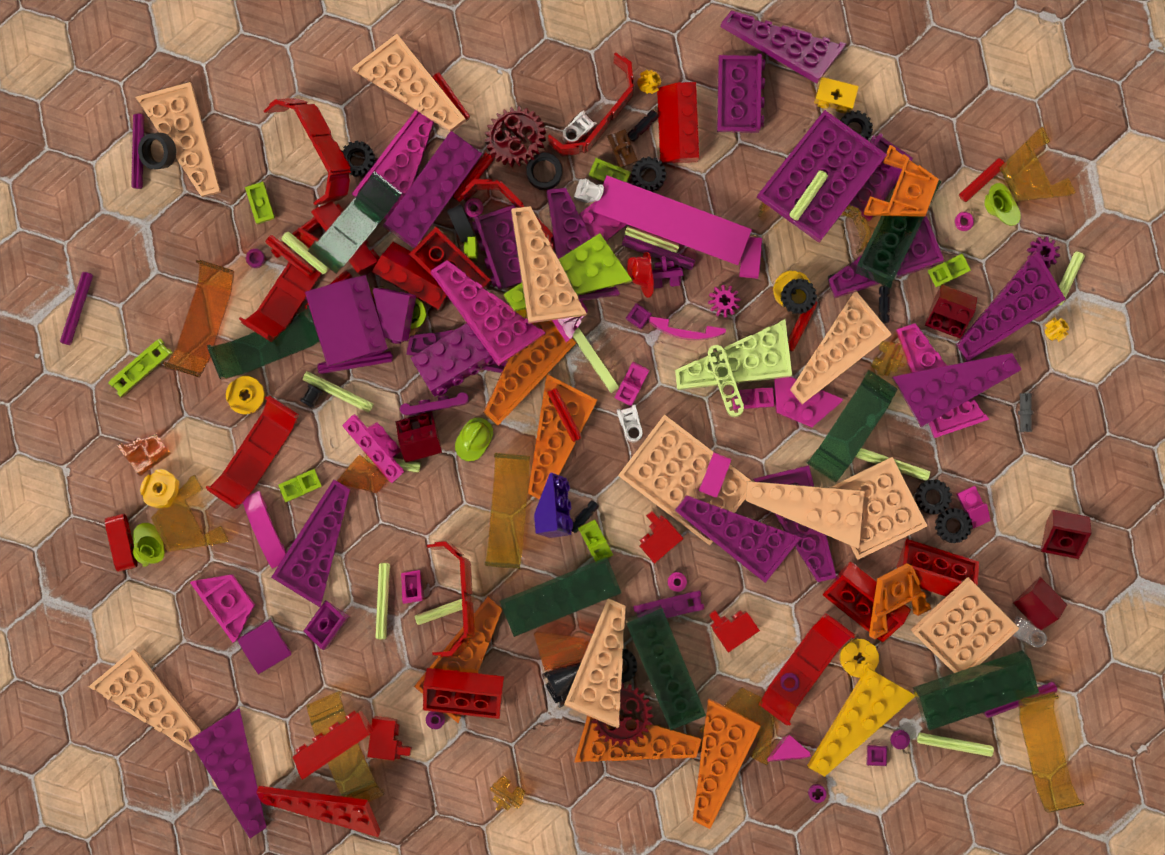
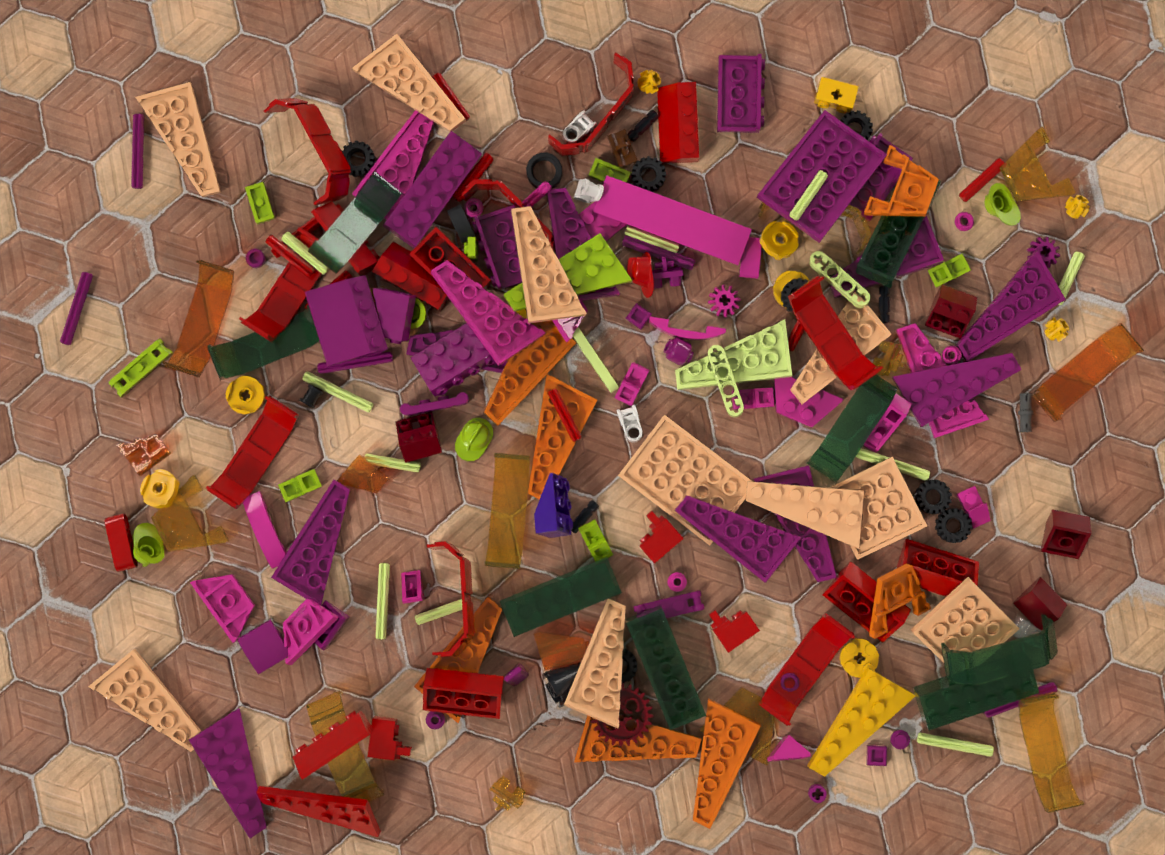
black tyre [138,132,176,170] -> none
dark pink bracket [342,414,404,483] -> none
dark red gear [485,106,546,167] -> none
dark pink slope [699,452,731,498] -> none
magenta wing [720,10,847,84] -> none
none -> dark pink wing [283,599,338,665]
none -> magenta slope [504,663,529,686]
none -> dark pink axle [522,181,552,208]
none -> magenta head [664,337,694,365]
none -> yellow plate [759,221,799,260]
none -> red windscreen [788,276,883,390]
none -> yellowish green beam [809,251,870,308]
none -> dark pink slope [860,393,912,453]
none -> clear green windscreen [941,614,1058,685]
none -> dark pink plate [942,346,962,365]
none -> clear orange windscreen [1032,323,1144,422]
none -> yellow gear [1065,195,1090,219]

